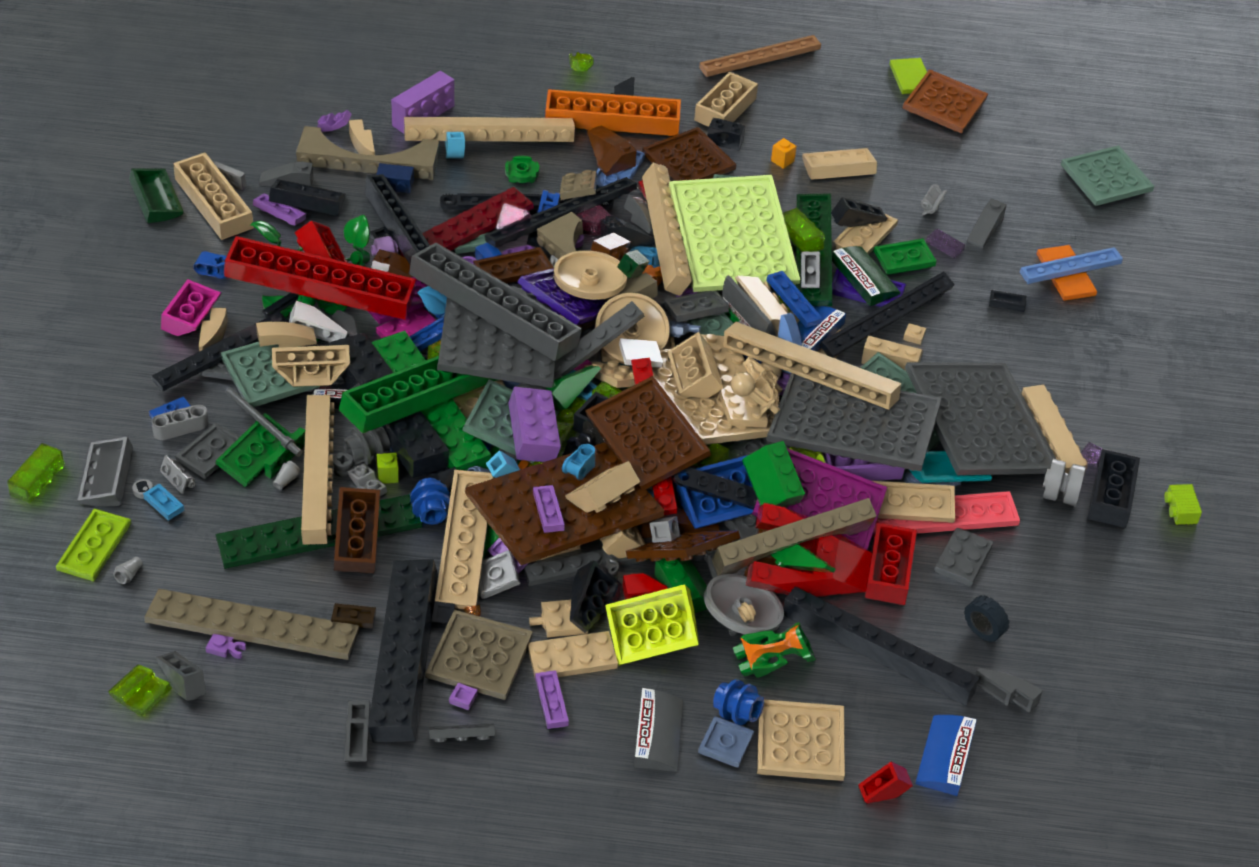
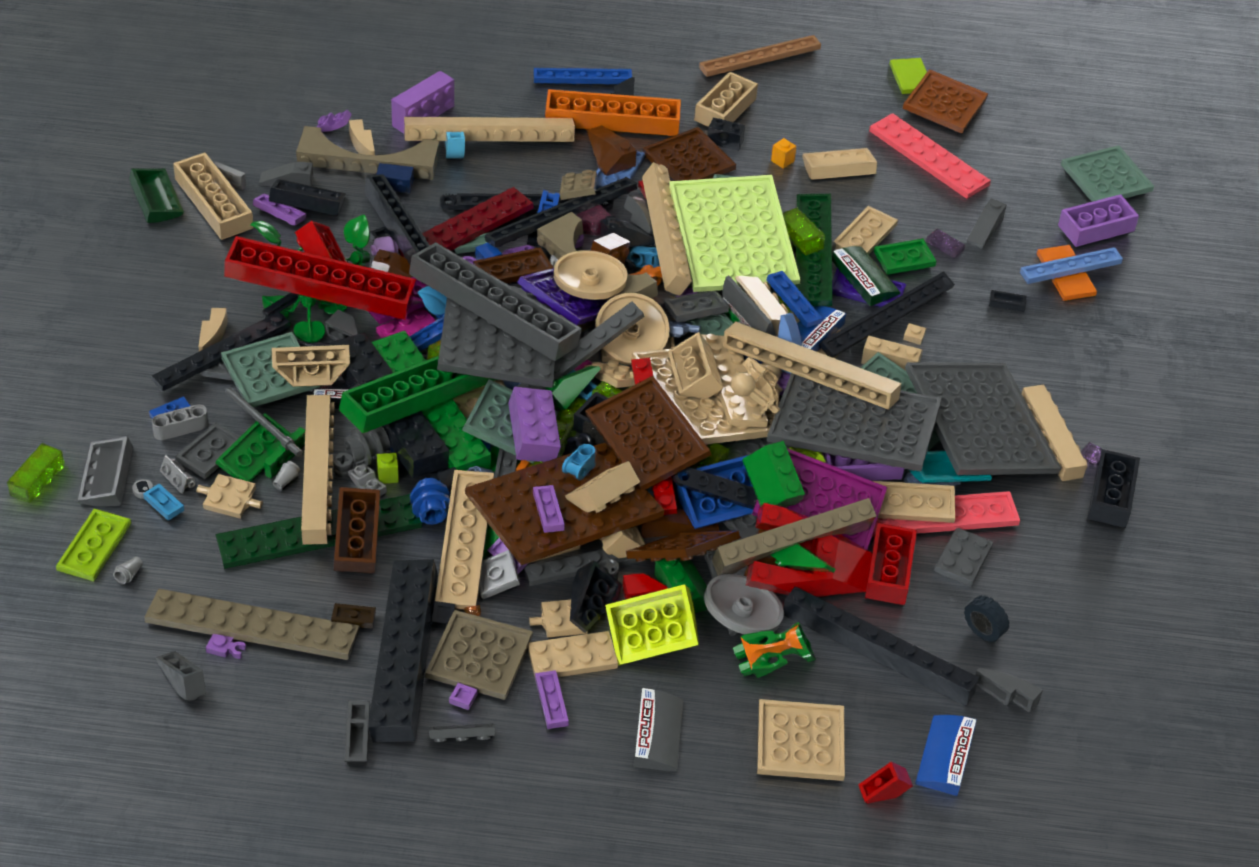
clear neon green slope [108,664,172,716] -> none
dark pink slope [161,279,221,336] -> none
blue piece [193,251,227,279] -> none
tan slope [256,322,317,348] -> none
white slope [289,301,347,342] -> none
medium azure brick [486,450,520,478] -> none
clear pink slope [496,203,531,230] -> none
green plate [505,155,539,183] -> none
clear neon green hair [568,52,594,72] -> none
dark green brick [617,250,650,279] -> none
white tile [619,338,663,368] -> none
light grey brick [650,516,680,543] -> none
sand blue plate [698,716,754,768] -> none
blue piece [713,679,764,726] -> none
tan plate [738,602,756,623] -> none
light grey slope [801,252,820,288] -> none
black slope [831,197,888,227] -> none
light grey hinge [921,184,947,216] -> none
light grey wheel [1043,459,1086,506] -> none
lime brick [1164,484,1202,525] -> none
none -> tan plate [197,474,263,519]
none -> blue plate [534,68,632,85]
none -> coral plate [869,113,991,199]
none -> medium lavender brick [1058,194,1139,247]

